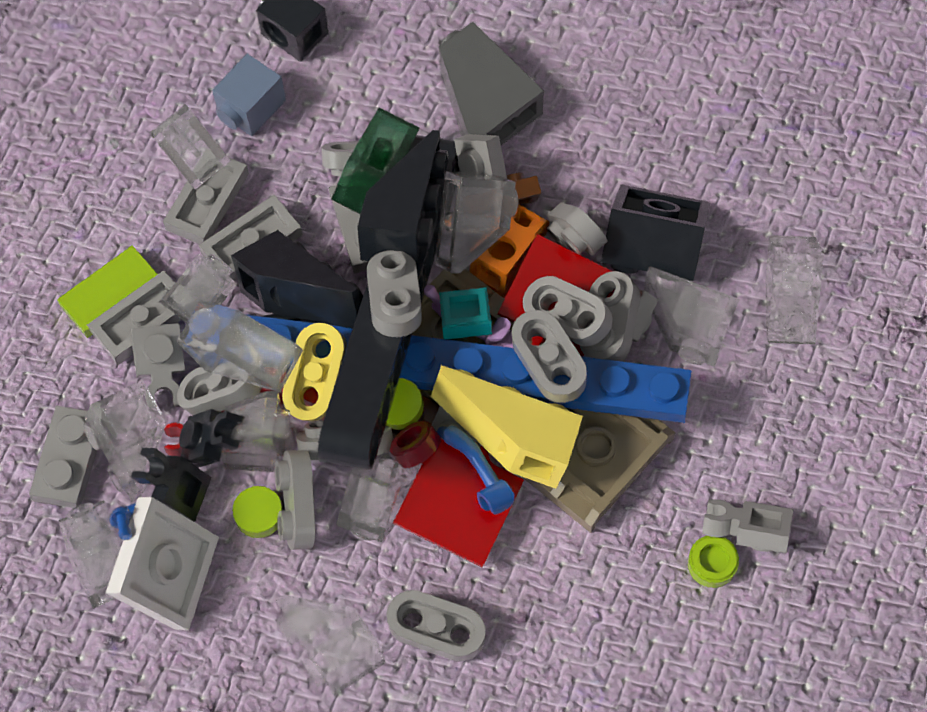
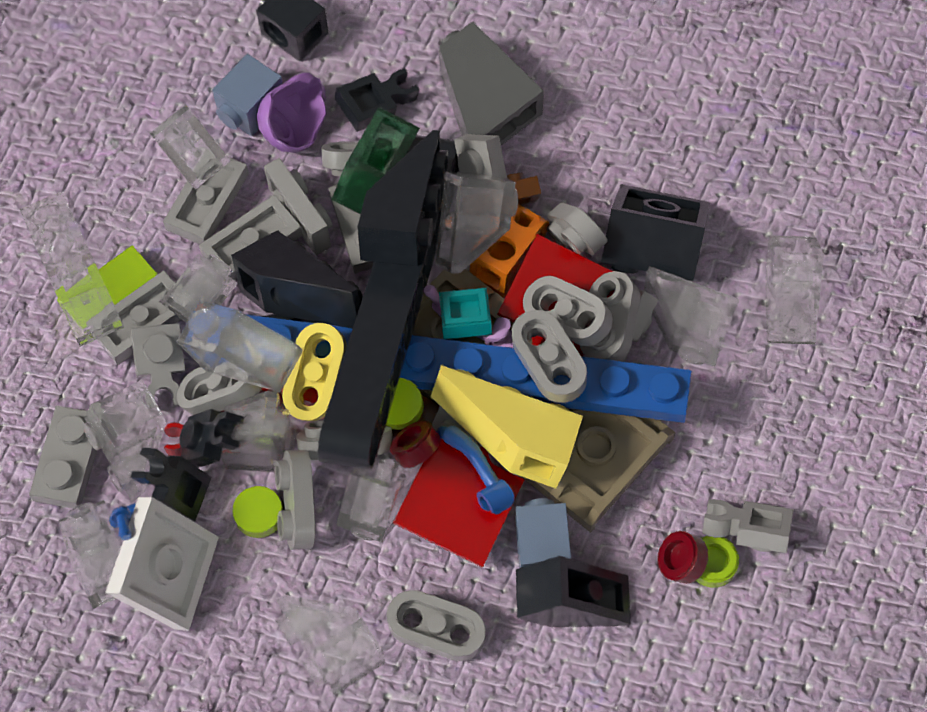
light grey plate [367,250,422,337] -> none
none -> clear slope [20,191,124,347]
none -> medium lavender hair [257,72,327,153]
none -> light grey plate [264,158,332,256]
none -> black plate [334,68,420,132]
none -> sand blue brick [515,498,571,568]
none -> black slope [516,556,631,628]
none -> dark red tile [658,531,708,584]

